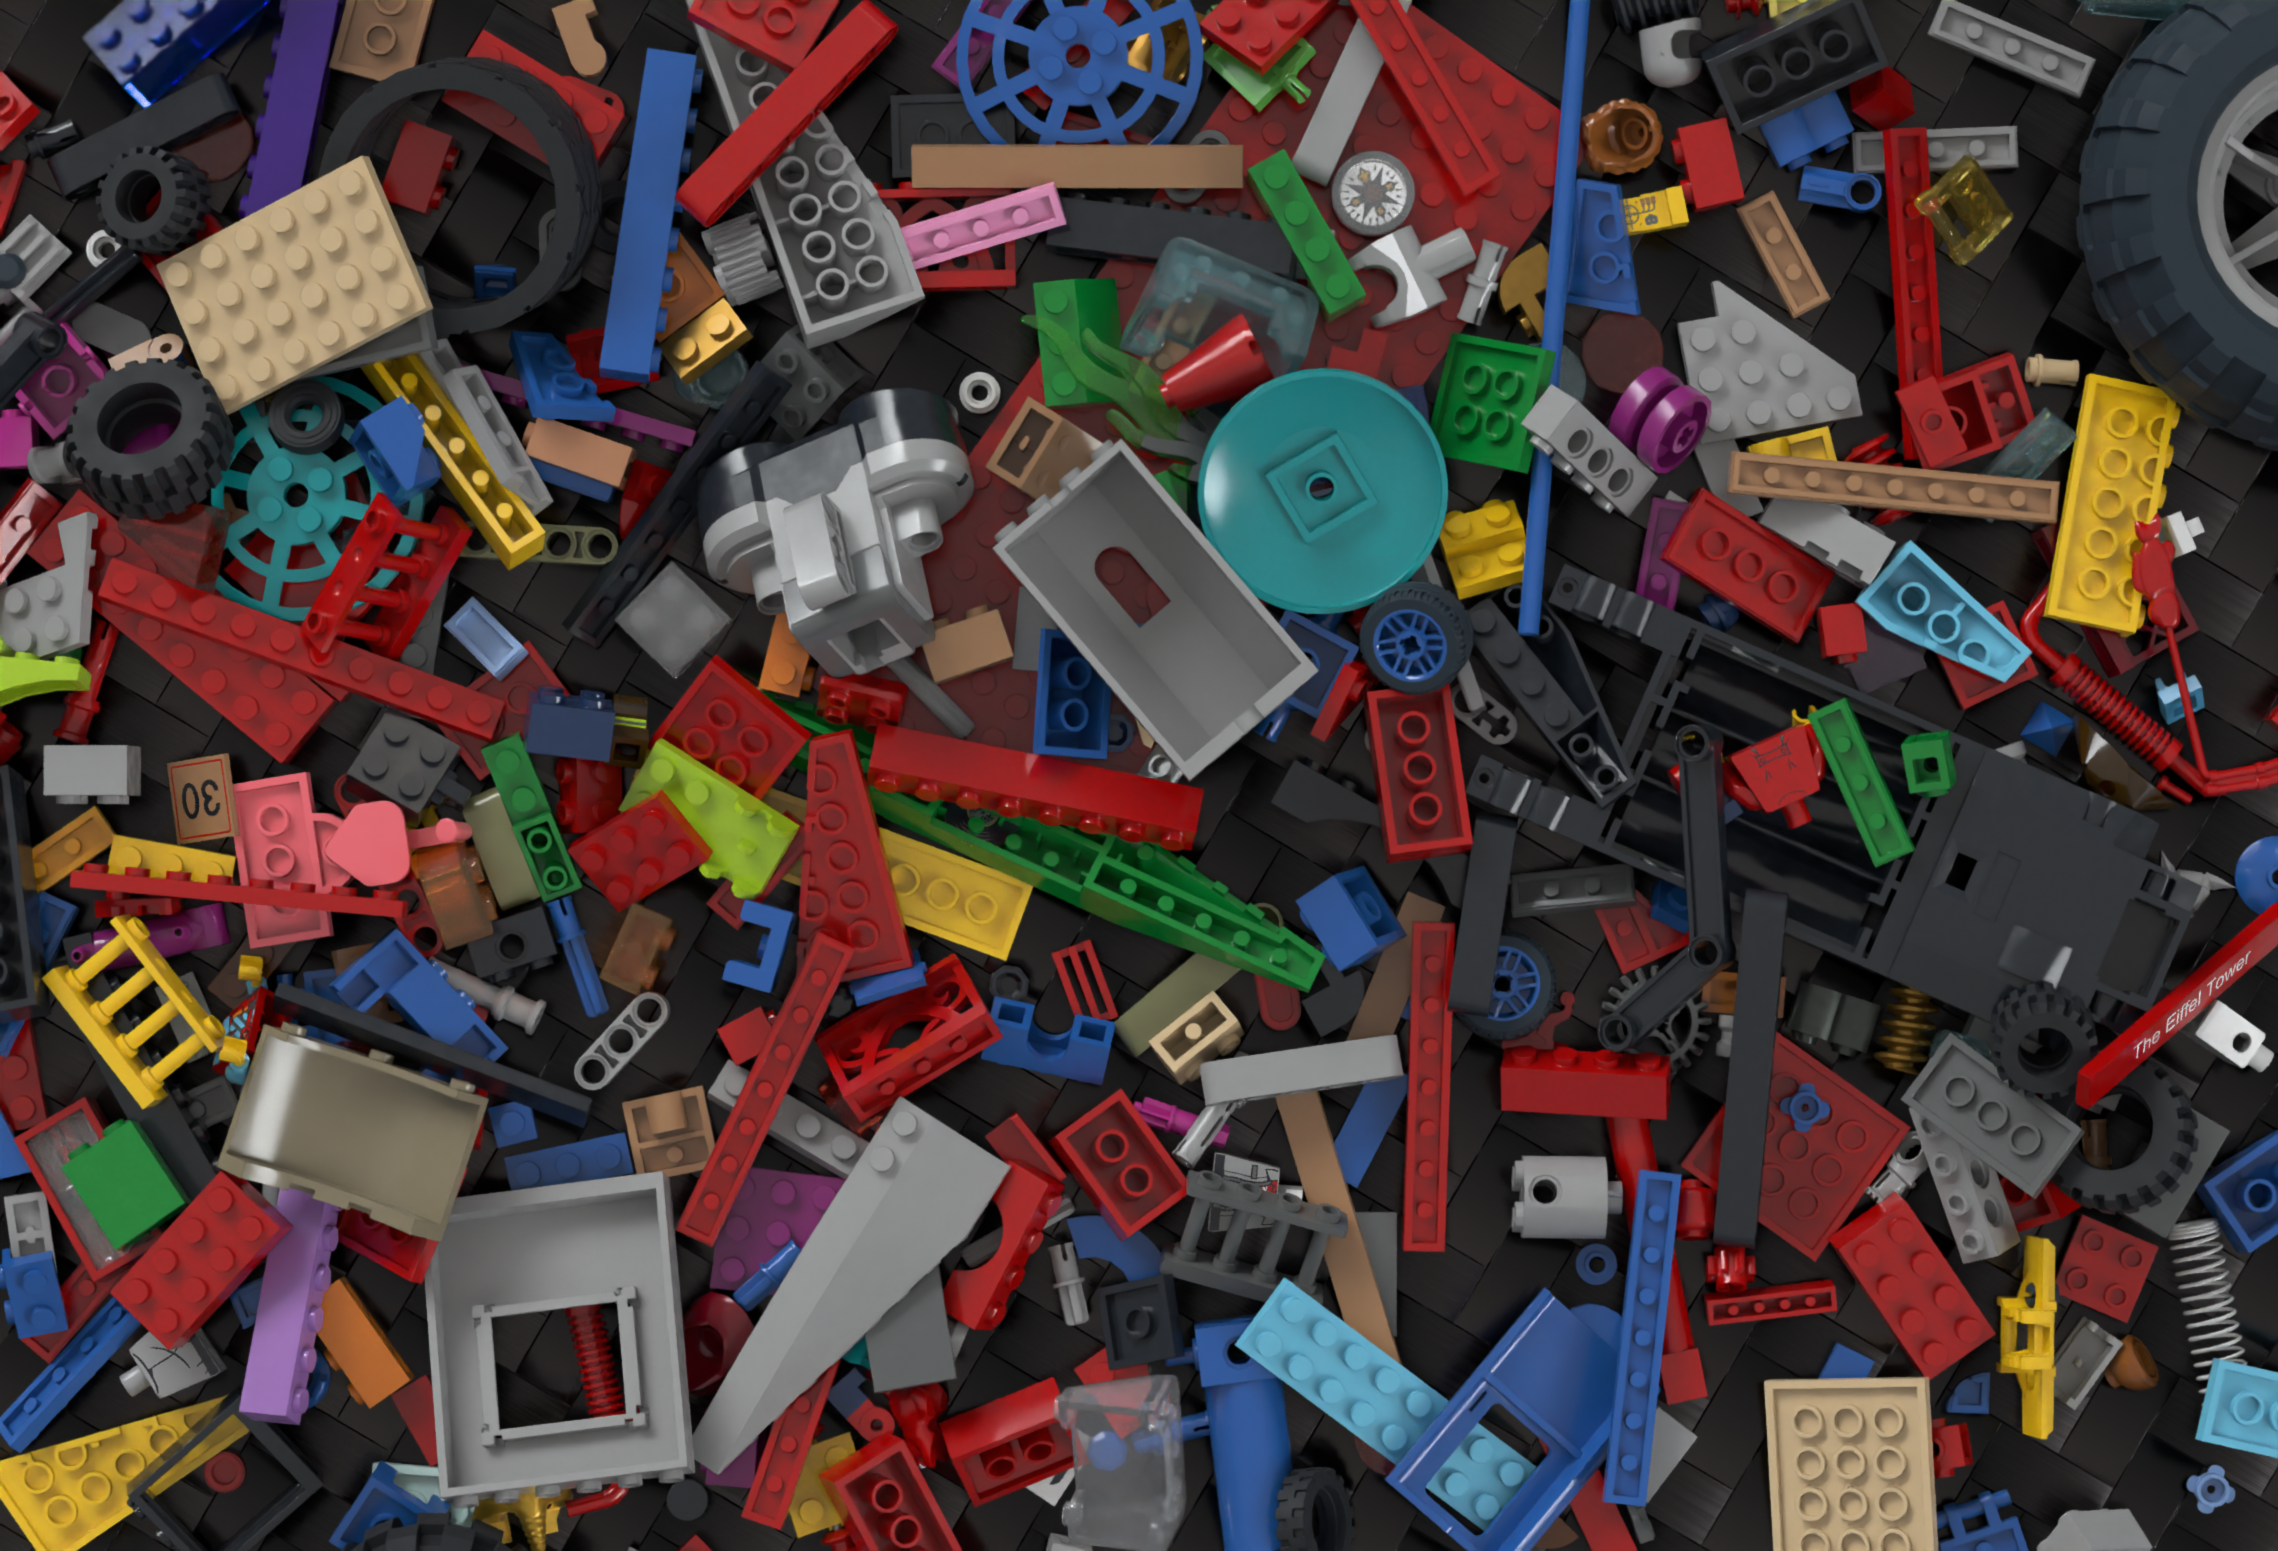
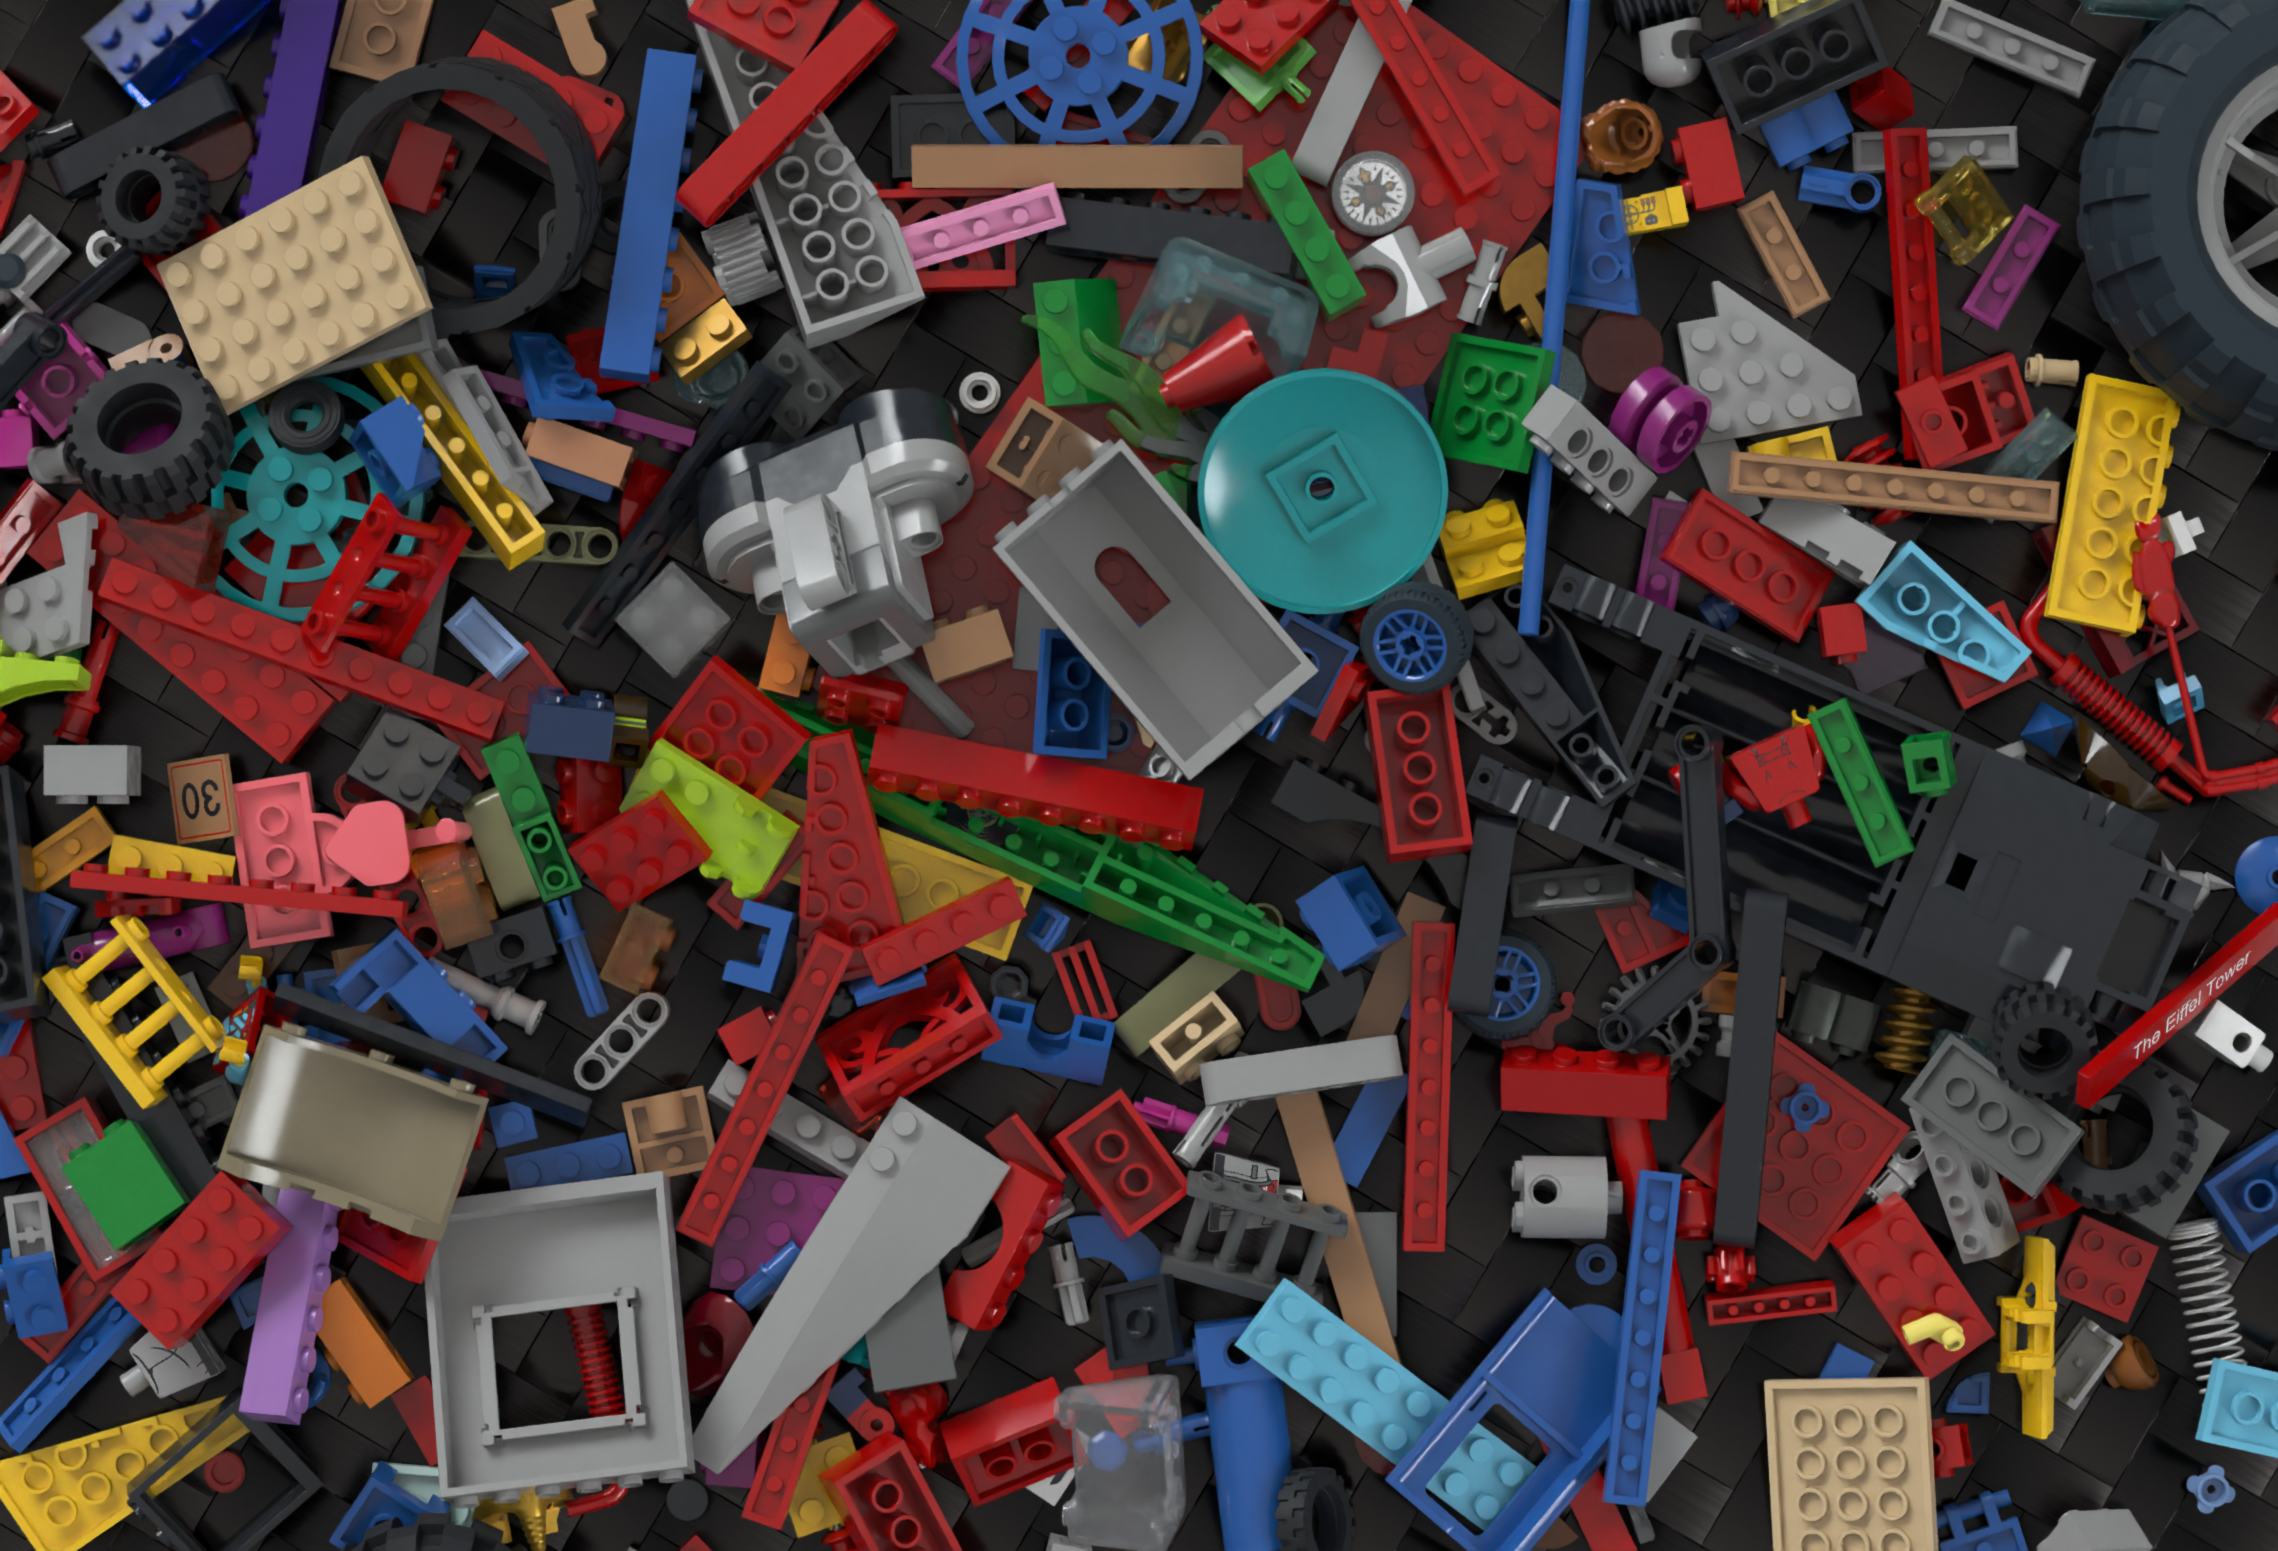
none -> red plate [859,876,1027,986]
none -> blue slope [1023,901,1070,953]
none -> light yellow arm [1901,1313,1965,1351]
none -> magenta tile [1960,204,2061,332]

